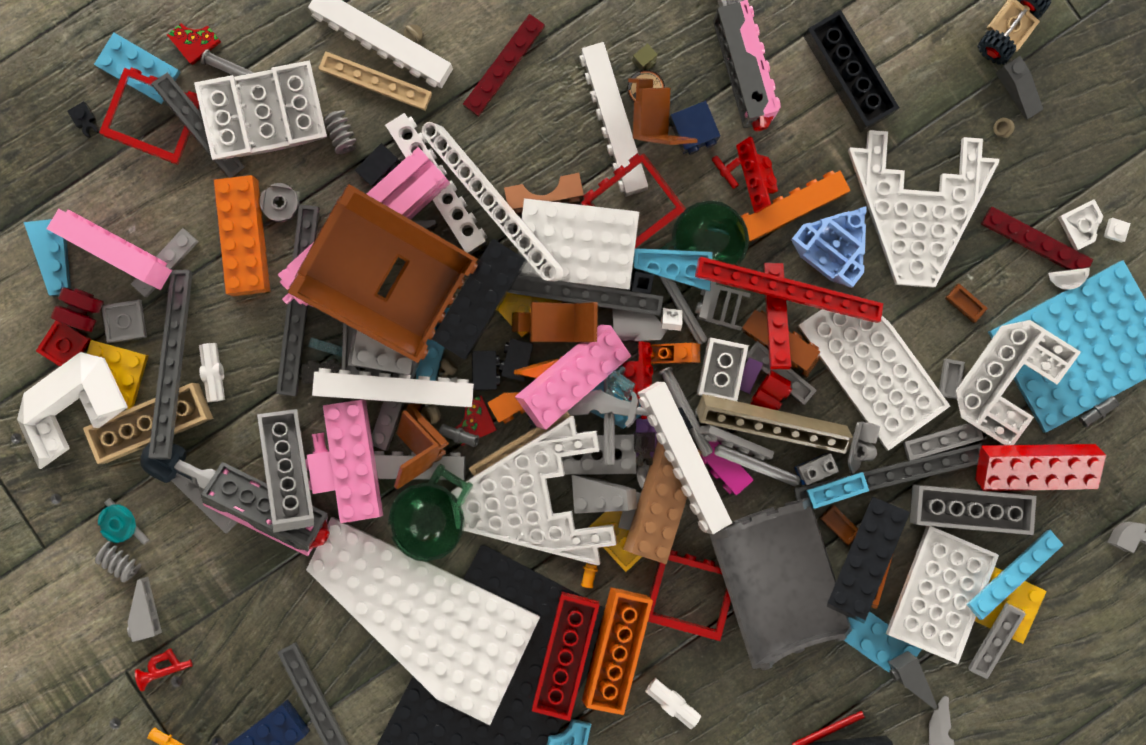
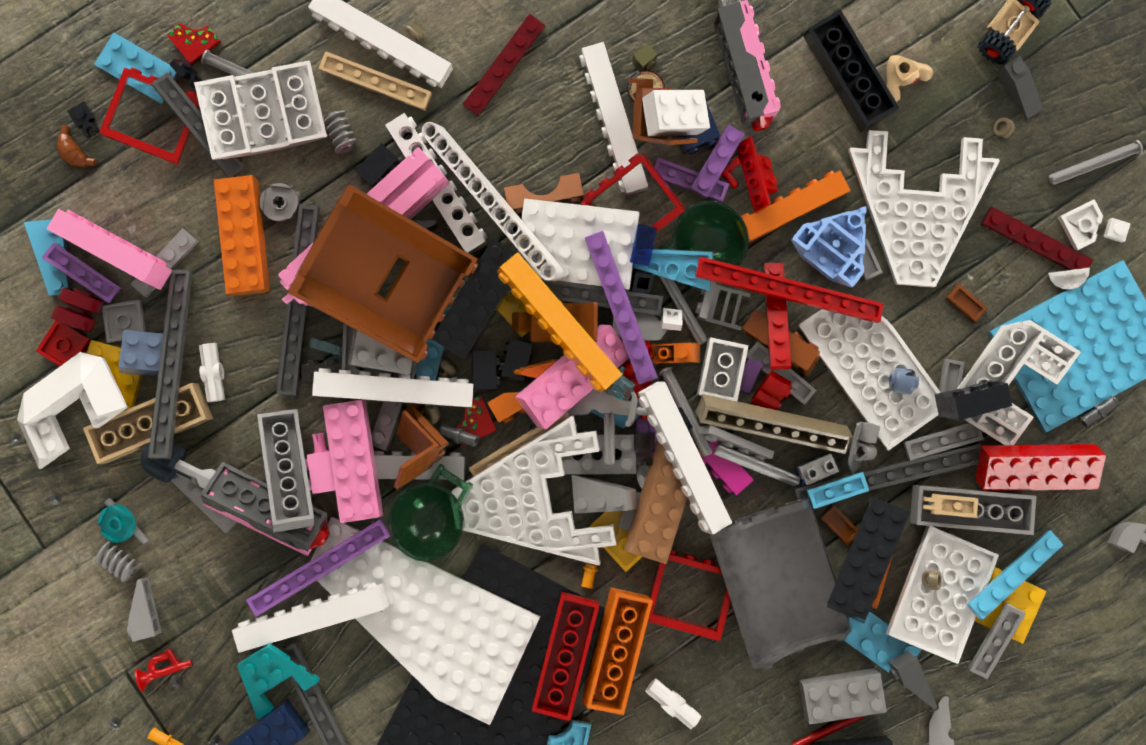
none -> medium lavender plate [42,243,121,304]
none -> dark orange piece [56,125,97,168]
none -> sand blue brick [119,330,163,377]
none -> black plate [169,59,203,88]
none -> white brick [232,582,389,653]
none -> teal wing [237,643,320,720]
none -> medium lavender plate [246,519,391,617]
none -> light orange brick [497,252,622,392]
none -> medium lavender plate [585,231,658,385]
none -> clear blue plate [630,224,657,267]
none -> white brick [642,90,710,136]
none -> medium lavender plate [651,157,729,203]
none -> medium lavender plate [690,124,745,199]
none -> light grey brick [798,668,887,724]
none -> light grey tile [862,239,883,281]
none -> tan head [886,55,933,102]
none -> sand blue head [889,368,919,394]
none -> dark tan tile [922,570,942,590]
none -> tan hinge [923,494,978,518]
none -> black wedge [934,379,1012,421]
none -> light grey axle [1048,140,1143,185]

